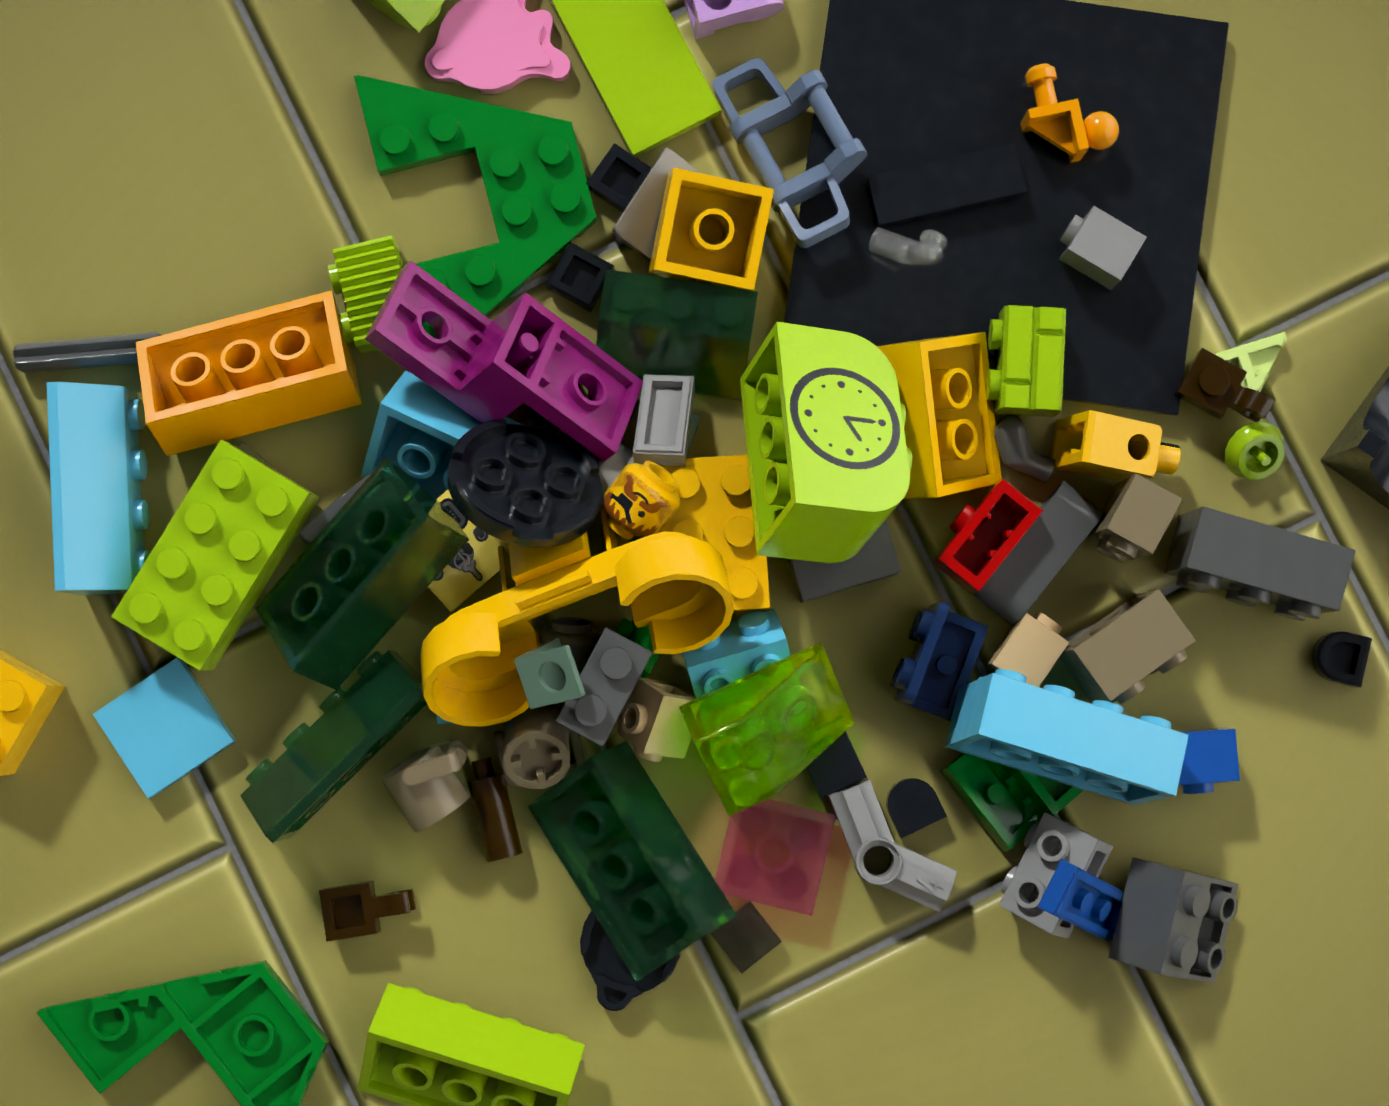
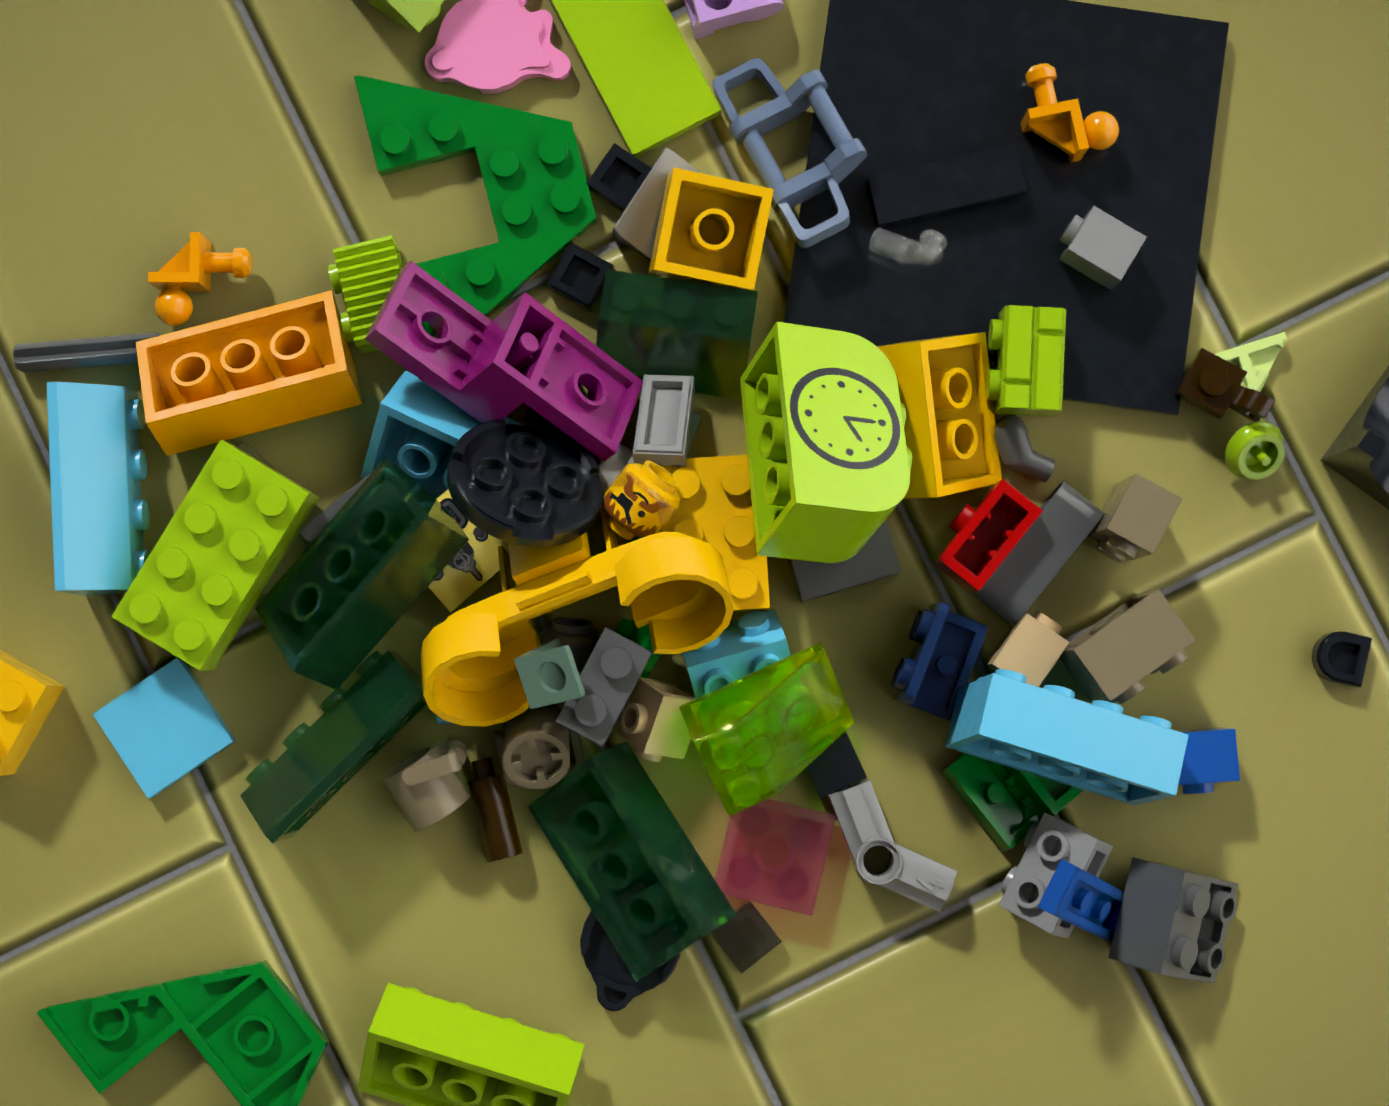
dark brown plate [319,881,416,942] -> none
black tile [886,778,947,838] -> none
yellow torso [1051,410,1181,481] -> none
dark grey brick [1164,506,1356,621] -> none
none -> light orange piece [148,232,253,326]

